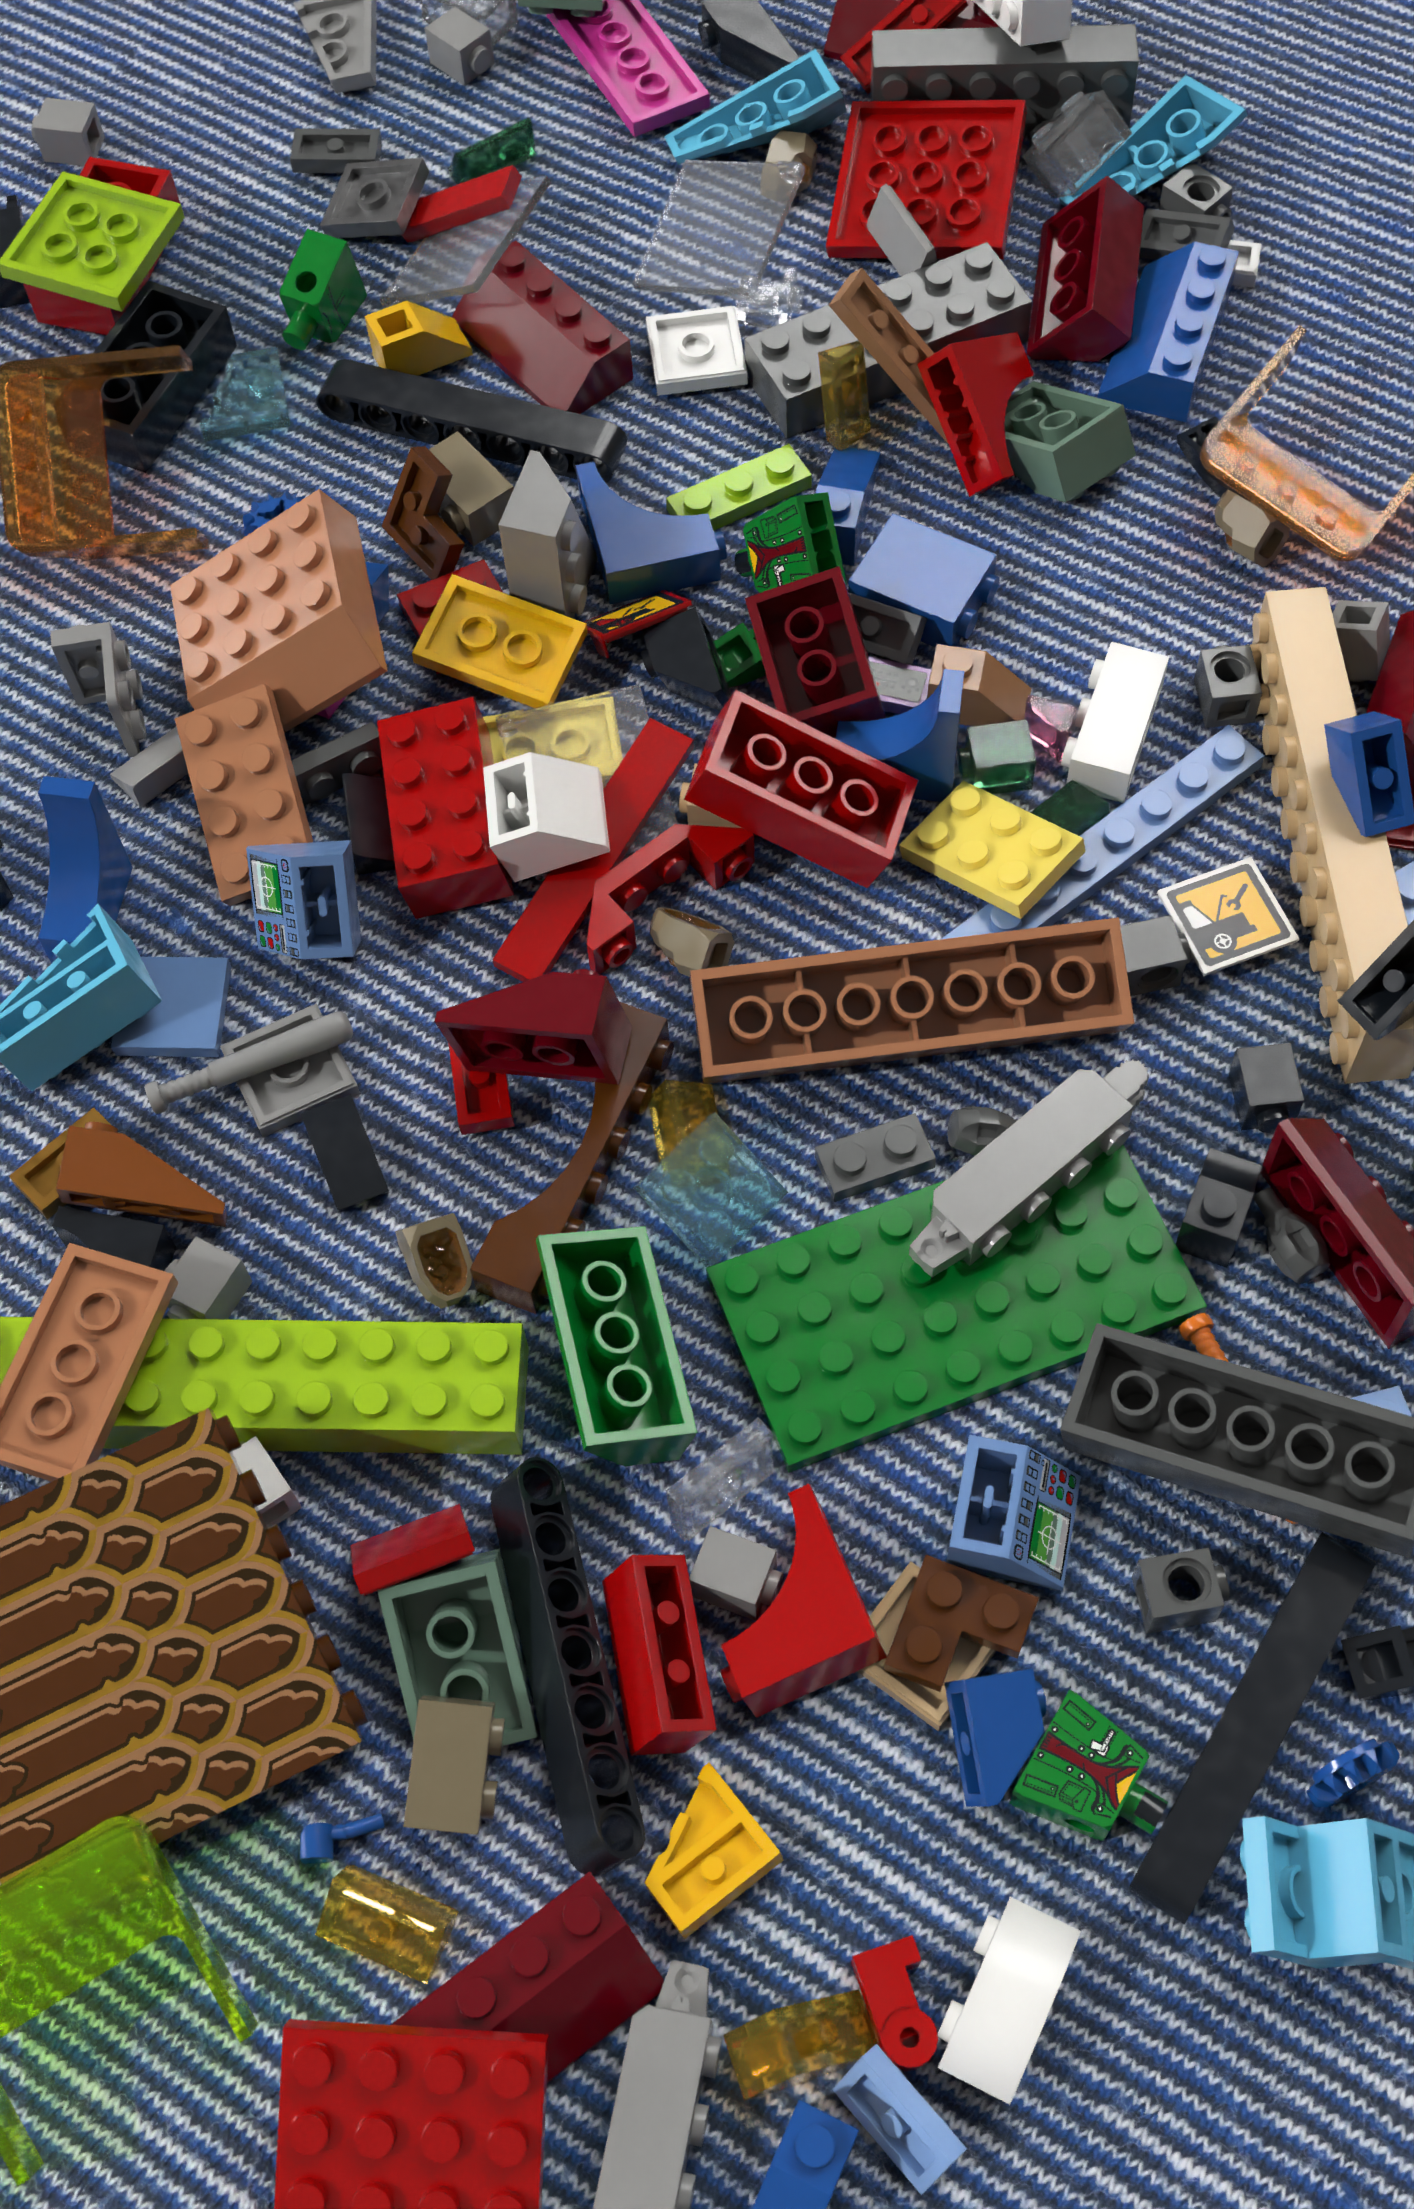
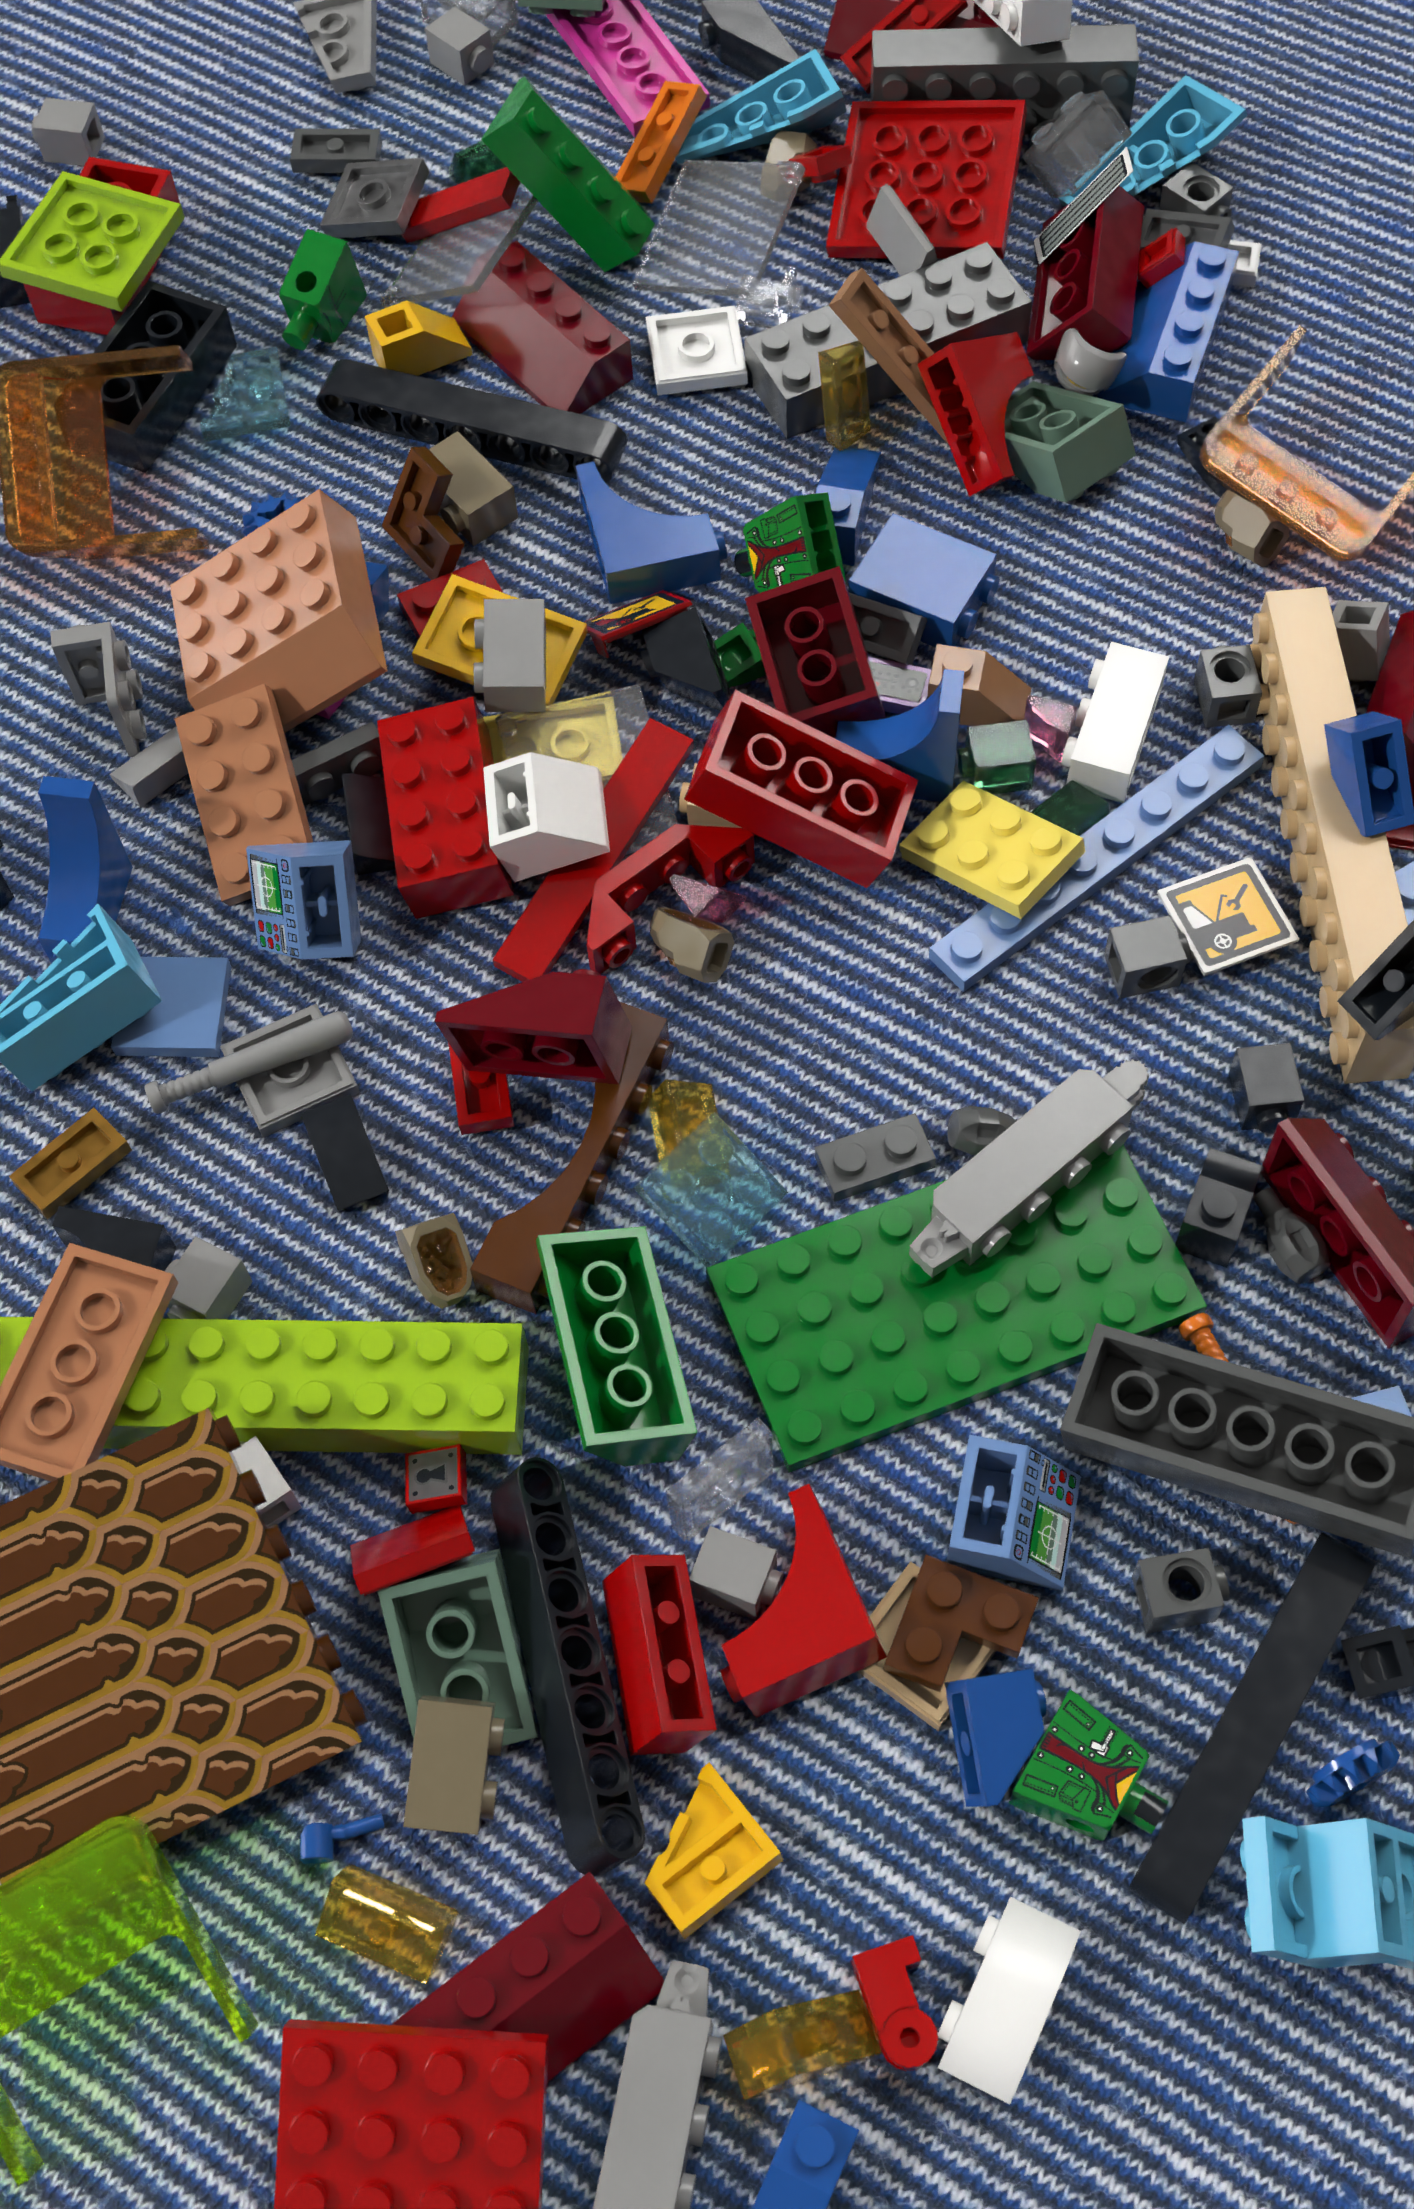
dark orange slope [56,1122,228,1227] -> none
light grey wedge [498,450,597,619] -> none
lime plate [666,444,812,531] -> none
nougat brick [690,917,1135,1084] -> none
light blue plate [832,2044,967,2195] -> none
none -> tile [405,1444,467,1514]
none -> light grey brick [474,599,546,712]
none -> green slope [481,76,655,272]
none -> orange plate [616,81,707,204]
none -> clear pink slope [669,874,747,923]
none -> red plate [789,145,853,183]
none -> sticker [1034,147,1134,265]
none -> light grey piece [1054,328,1127,396]
none -> red tile [1137,227,1186,289]

